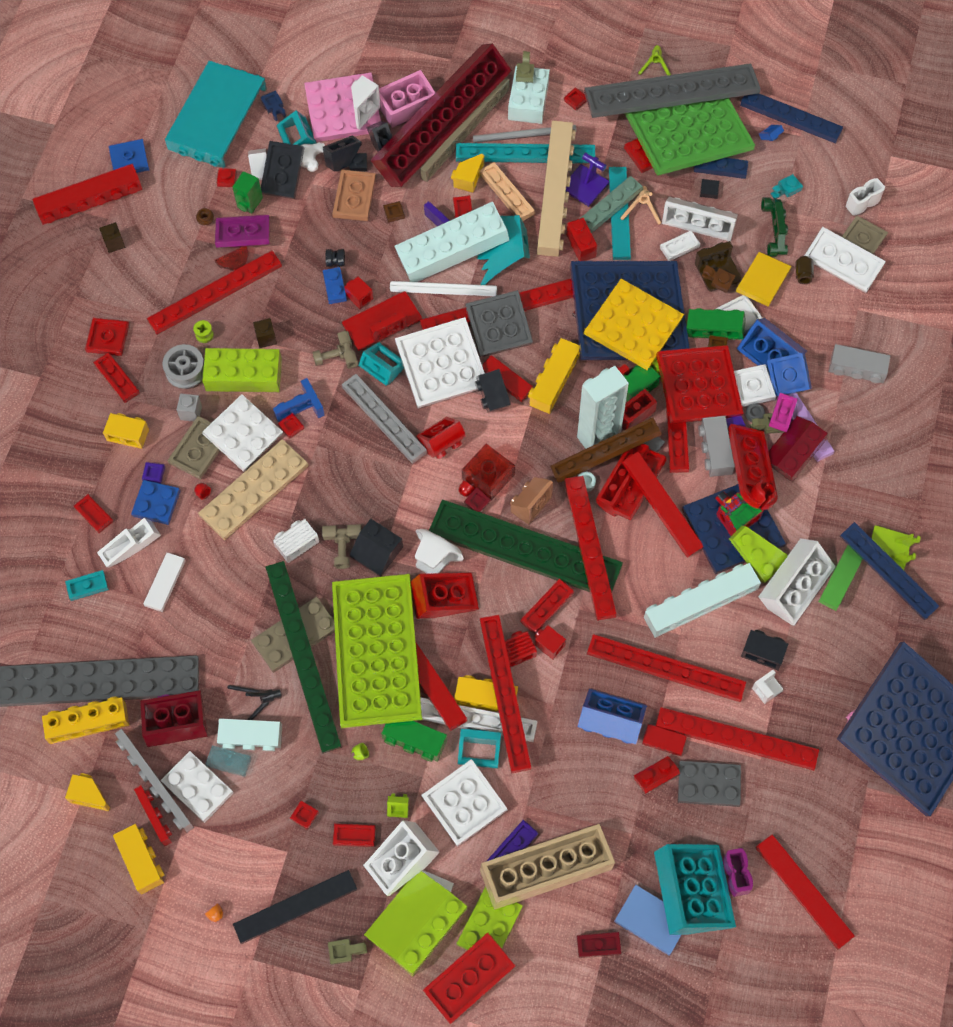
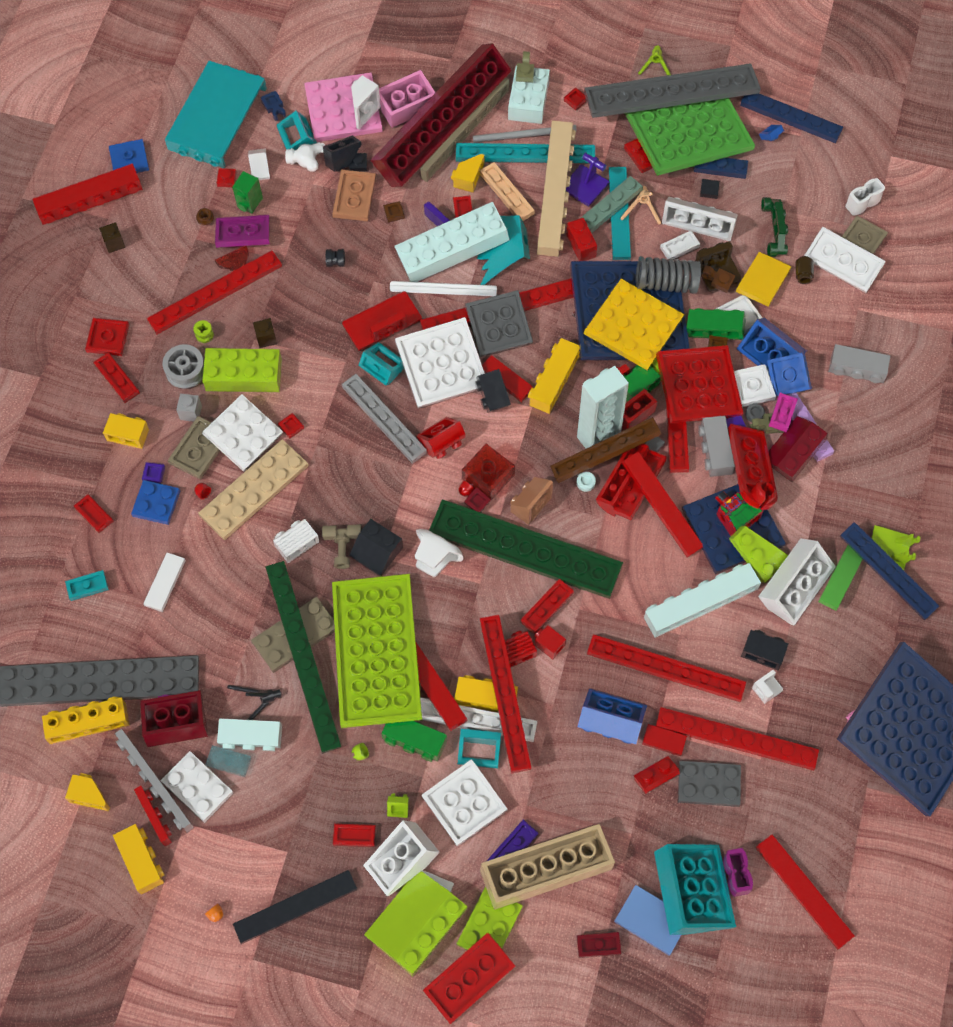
white slope [97,518,161,568] -> none
black plate [261,141,305,199] -> none
blue bracket [273,378,325,422] -> none
red plate [290,801,319,830] -> none
dark tan bar [312,331,358,369] -> none
blue plate [323,267,347,304] -> none
olive plate [328,939,367,965] -> none
red brick [345,276,374,309] -> none
black slope [366,121,393,152] -> none
red slope [410,573,479,619] -> none
red plate [564,476,617,621] -> none
teal plate [771,174,803,199] -> none
none -> dark grey piece [636,256,701,294]

